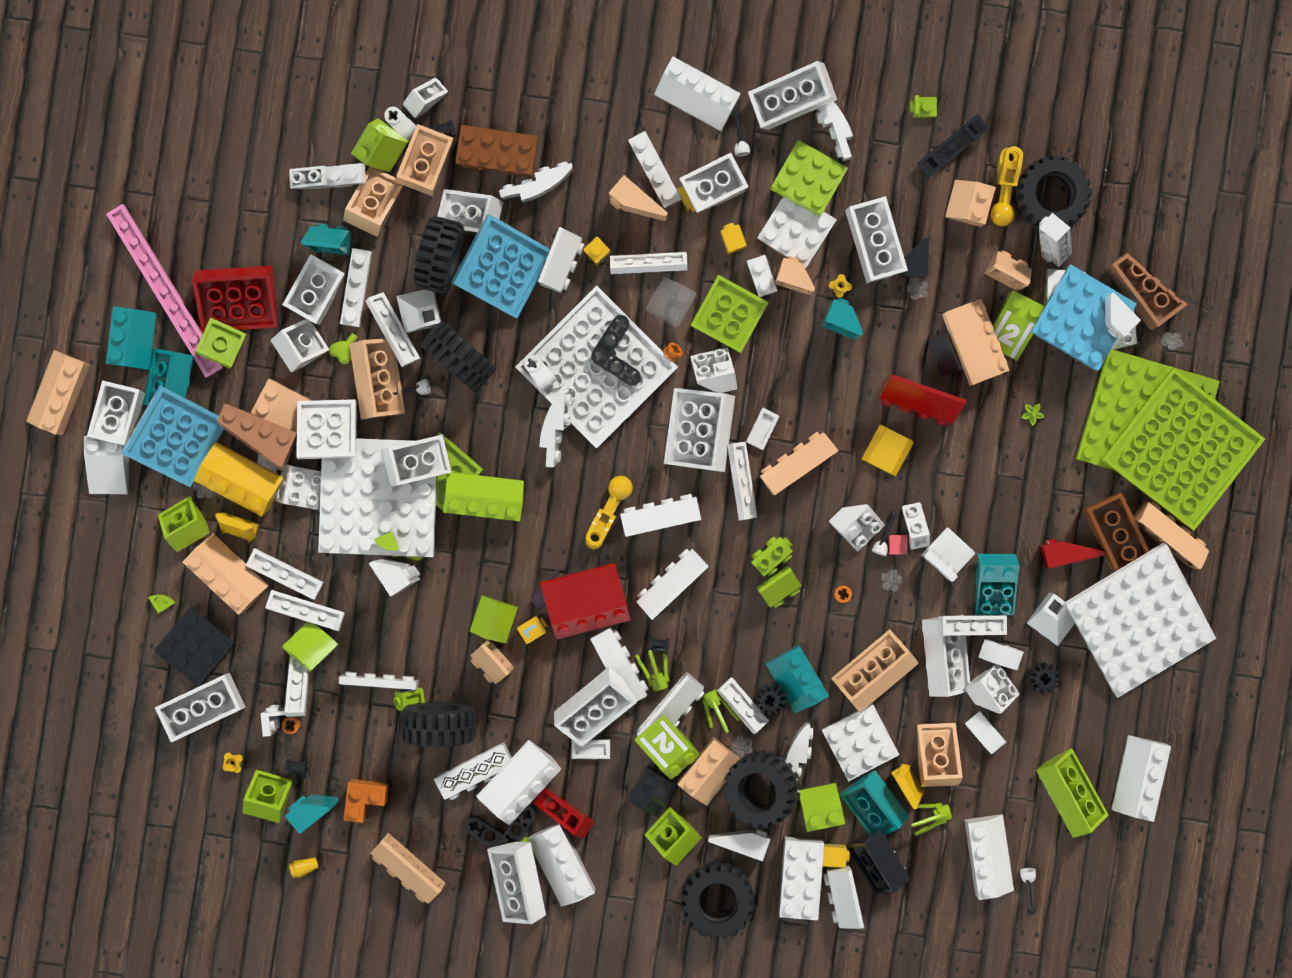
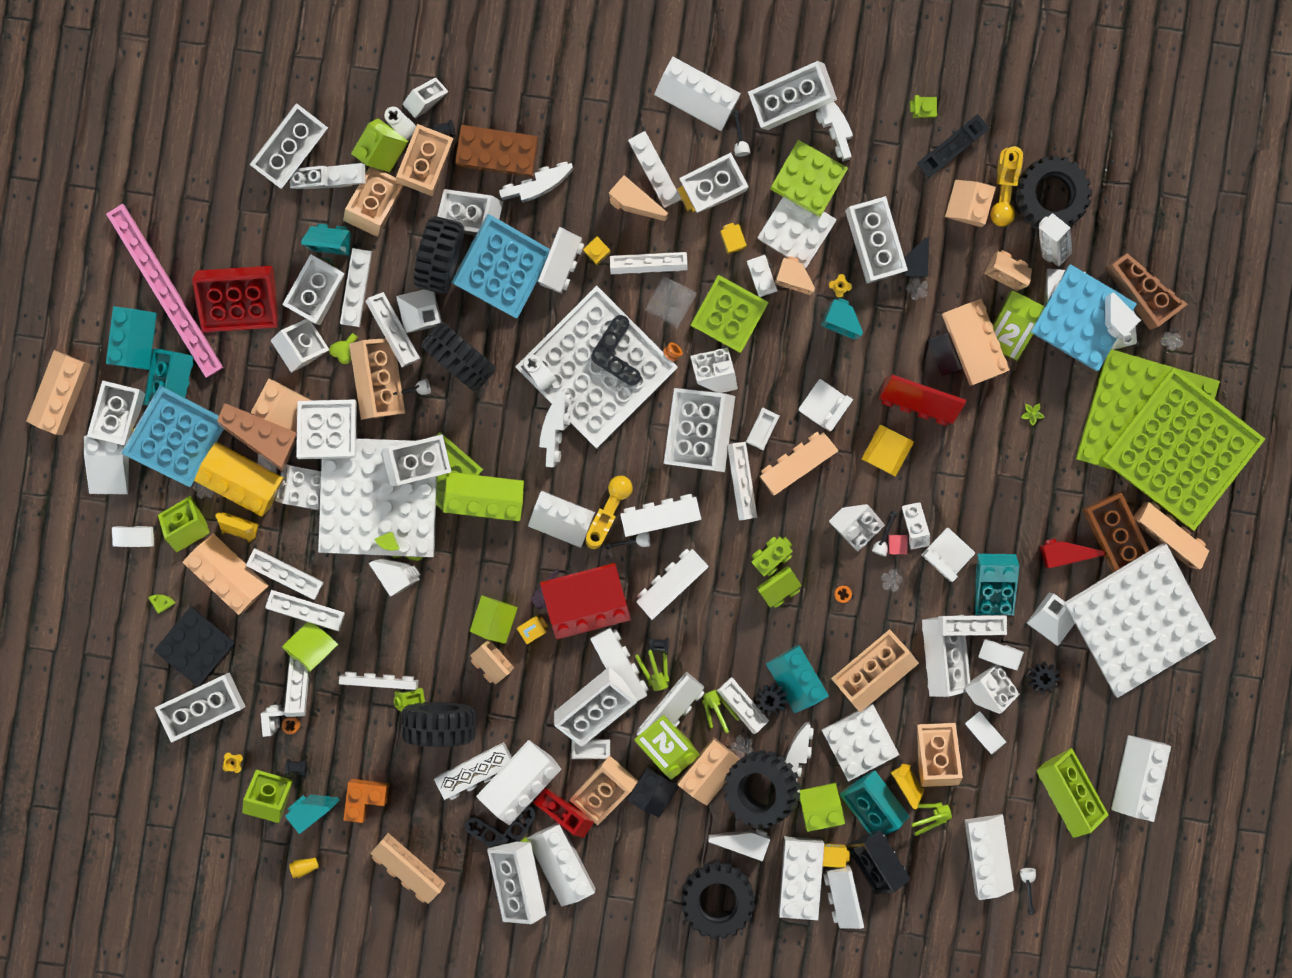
lime plate [195,318,246,369] -> none
lime slope [645,807,702,866] -> none
none -> white slope [112,526,154,547]
none -> white slope [249,103,328,189]
none -> white slope [528,491,595,548]
none -> light nougat slope [570,755,638,825]
none -> hinge [604,532,651,549]
none -> white bracket [798,379,853,432]

